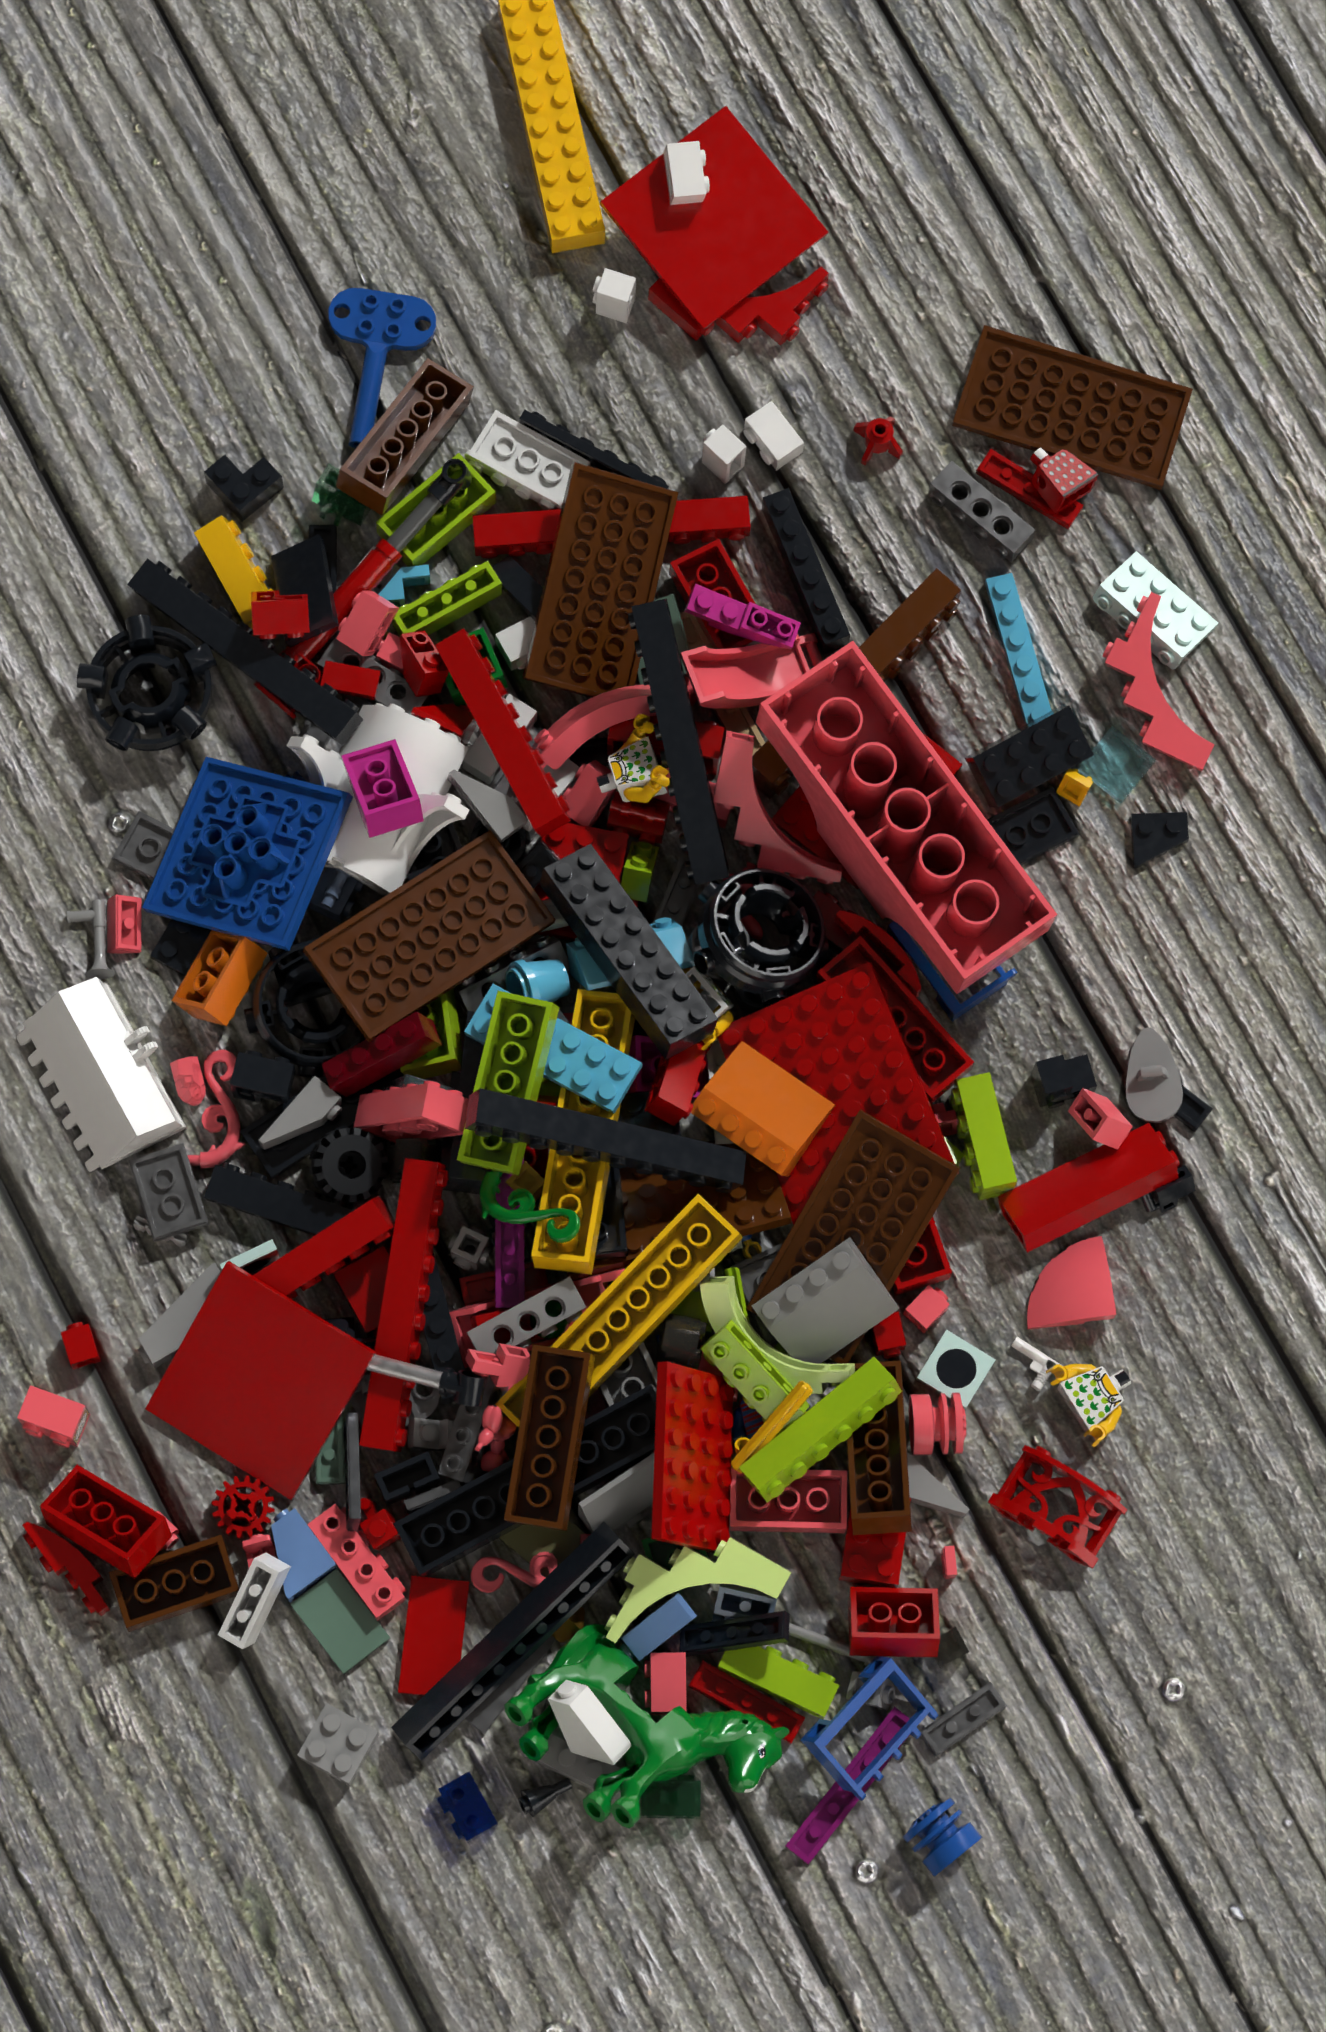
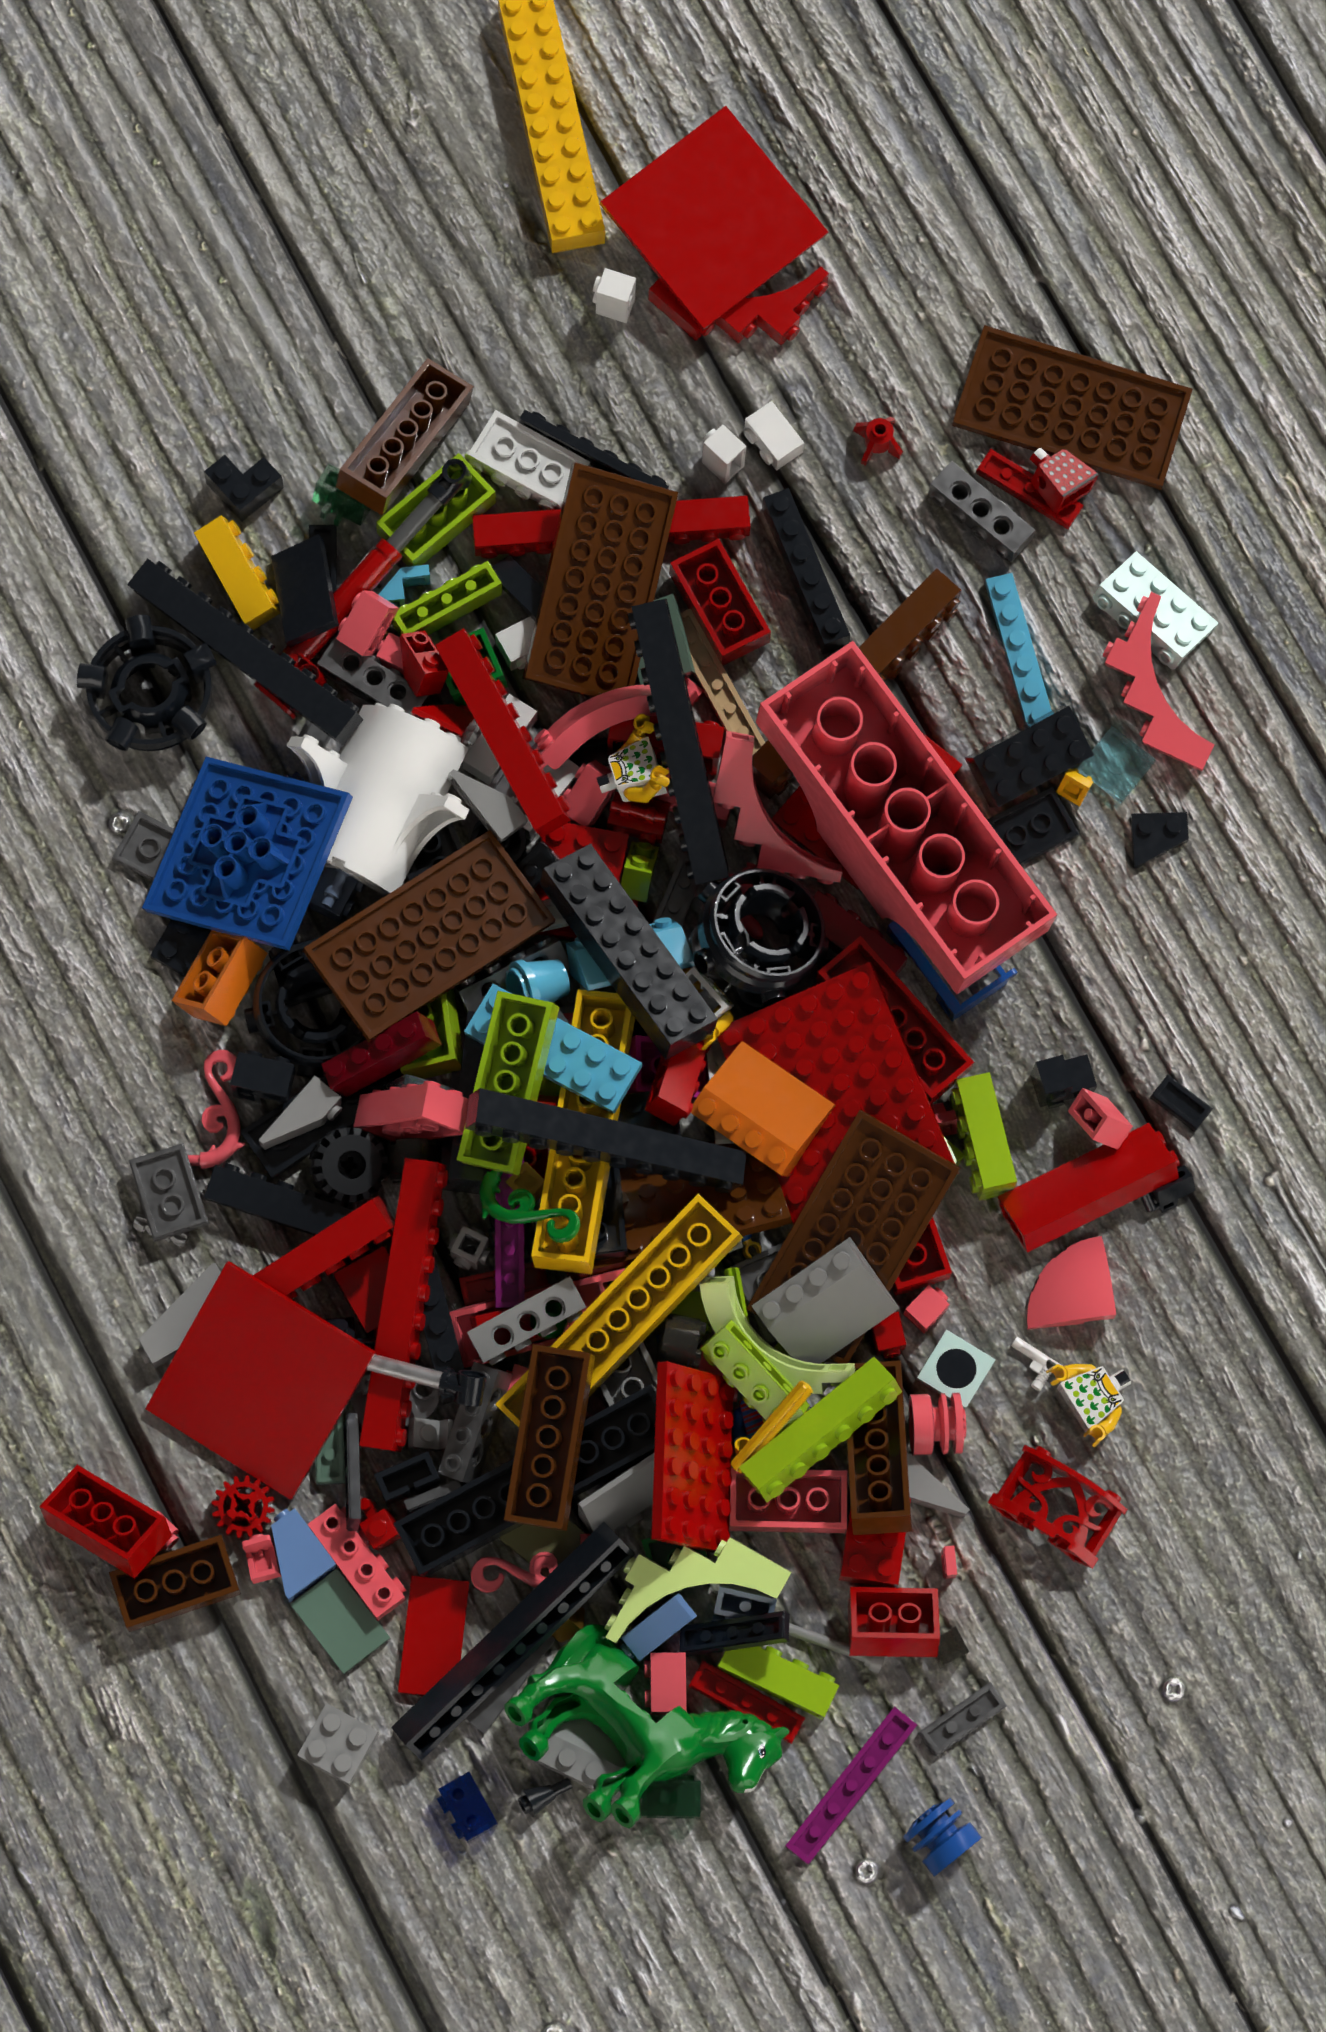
white piece [17,977,187,1172] -> none
coral brick [17,1385,90,1448] -> none
red slope [22,1522,110,1616] -> none
red brick [61,1322,101,1370] -> none
light grey piece [67,899,115,979] -> none
coral slope [107,894,142,954] -> none
coral rock [170,1056,206,1106] -> none
white brick [218,1553,291,1649] -> none
light aqua tile [220,1239,279,1274] -> none
red brick [251,590,310,639] -> none
red tile [320,661,381,700] -> none
blue piece [328,288,436,449] -> none
dark pink slope [341,739,424,838] -> none
coral brick [465,1343,531,1387] -> none
coral piece [475,1405,517,1472] -> none
white slope [548,1680,632,1765] -> none
white brick [663,141,710,205] -> none
coral windscreen [680,633,823,709] -> none
dark pink slope [684,584,801,649] -> none
blue hinge [801,1656,938,1801] -> none
red slope [834,910,921,998] -> none
light grey bracket [846,1671,895,1711] -> none
light grey shield [1126,1027,1183,1123] -> none

